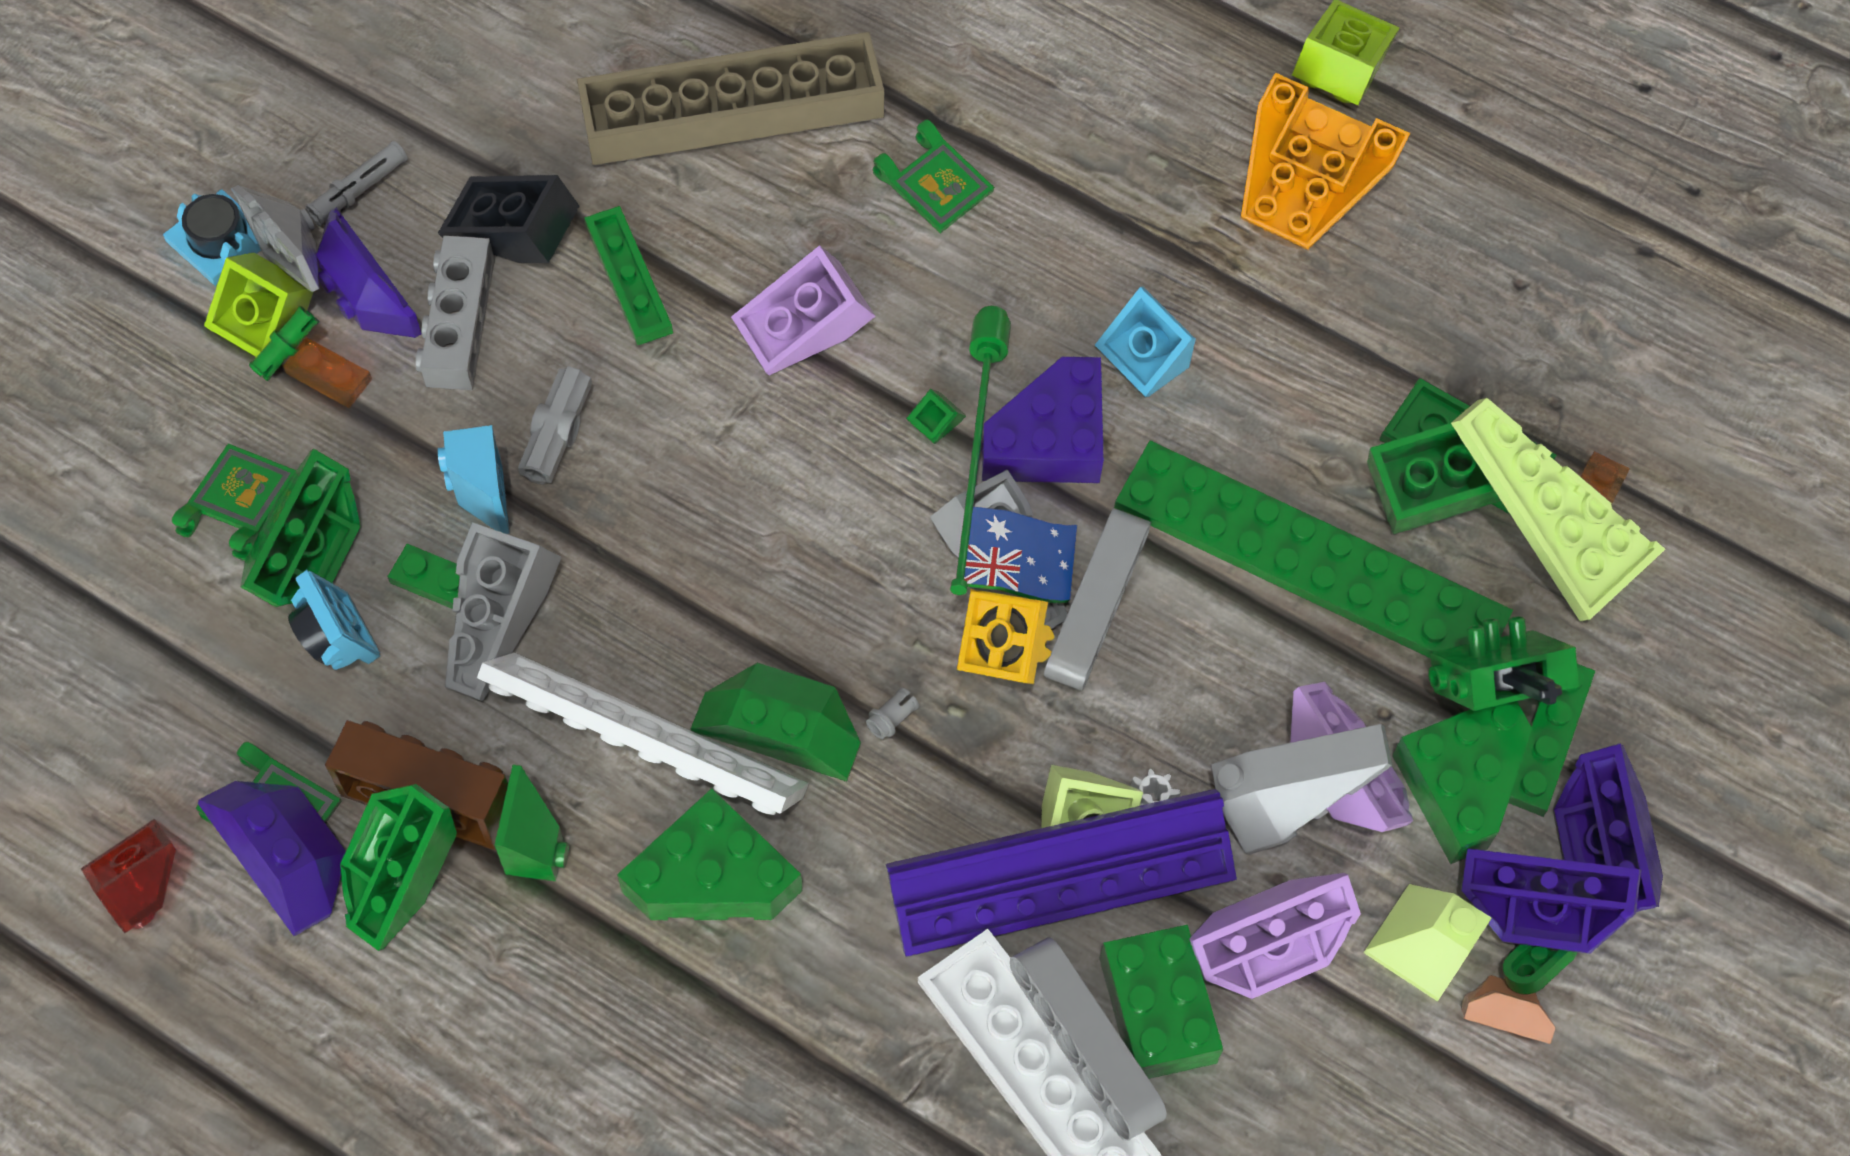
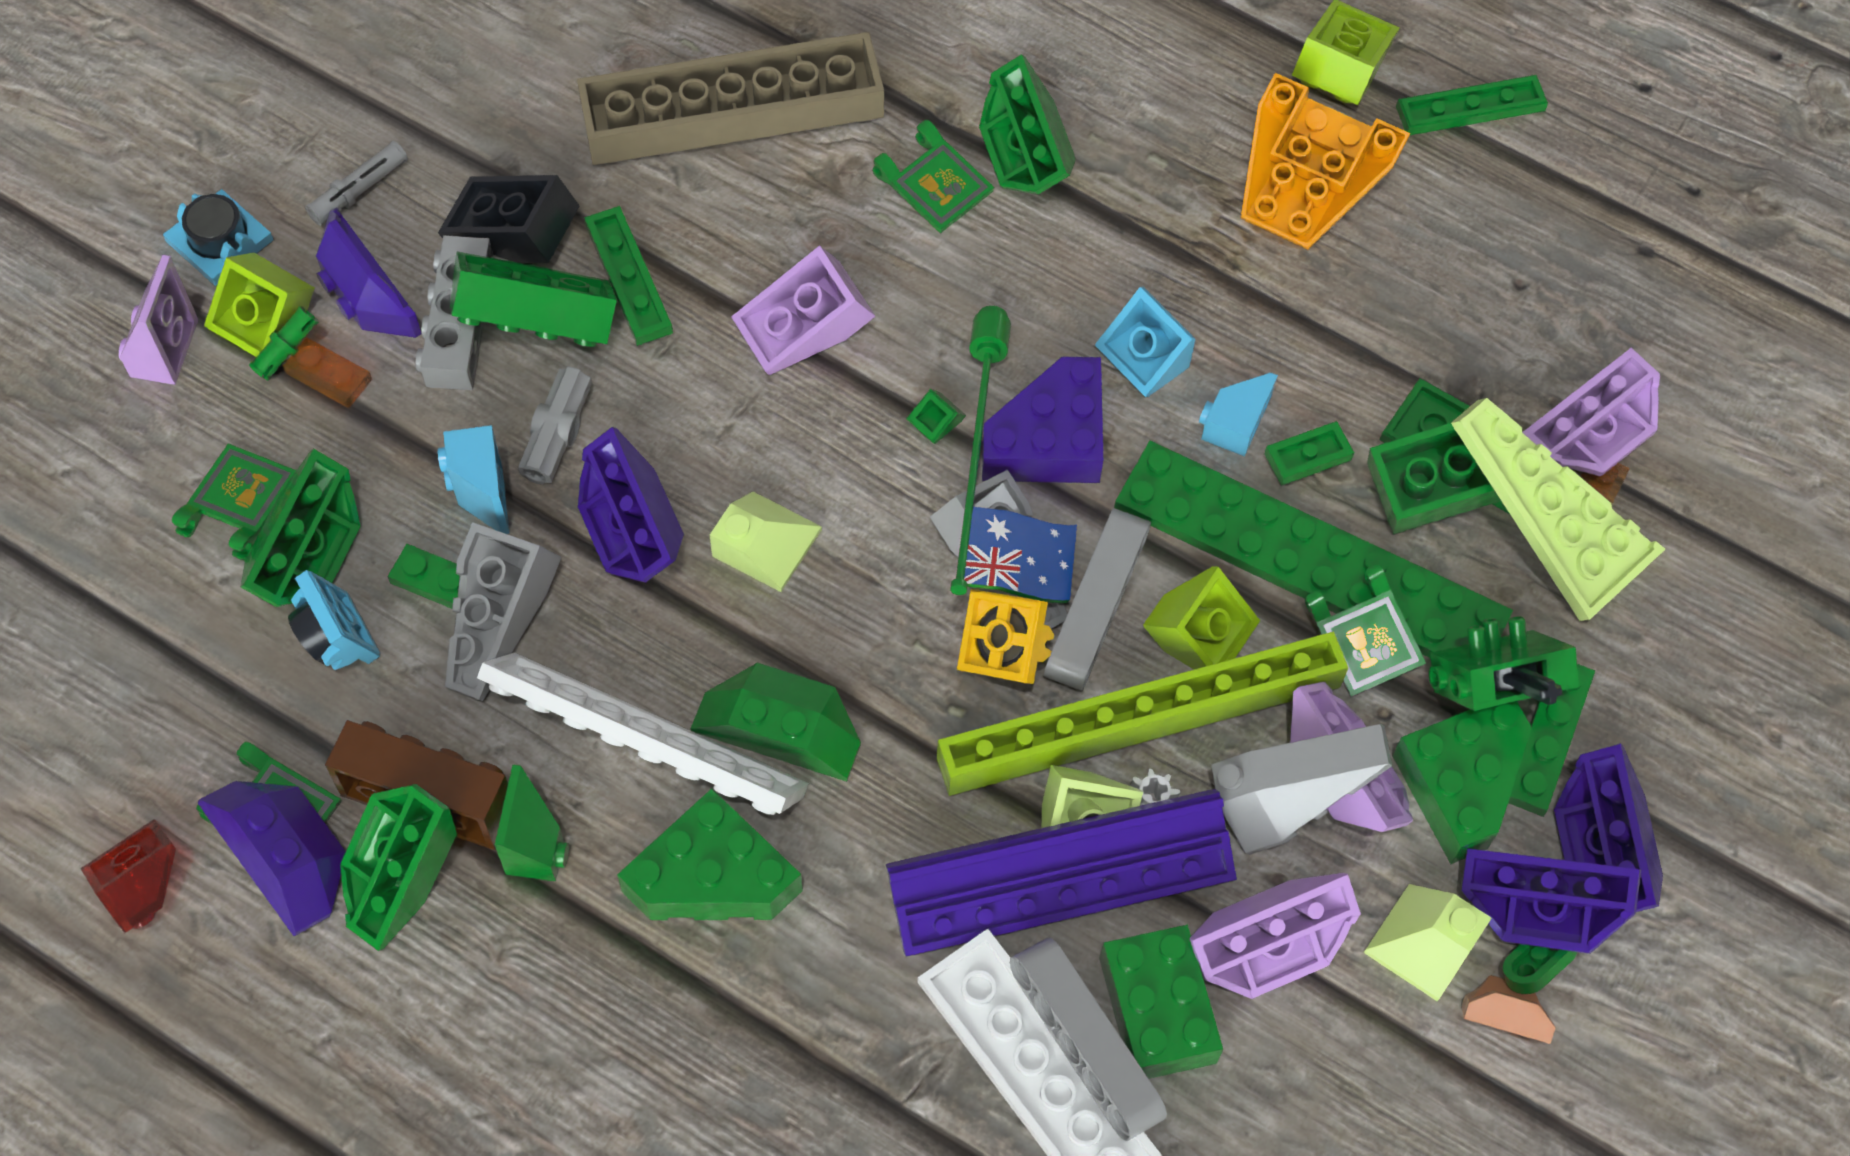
light grey wedge [231,185,319,292] -> none
light grey pin [866,688,919,739] -> none
none -> lavender slope [119,255,198,385]
none -> green slope [450,251,617,347]
none -> dark purple wedge [578,427,684,583]
none -> yellowish green slope [710,492,822,592]
none -> lime brick [937,631,1349,796]
none -> green wedge [979,54,1076,195]
none -> lime slope [1143,566,1260,670]
none -> medium azure slope [1199,373,1278,457]
none -> green plate [1264,421,1354,486]
none -> green flag [1305,564,1426,697]
none -> green tile [1396,75,1548,135]
none -> lavender wedge [1522,348,1660,476]

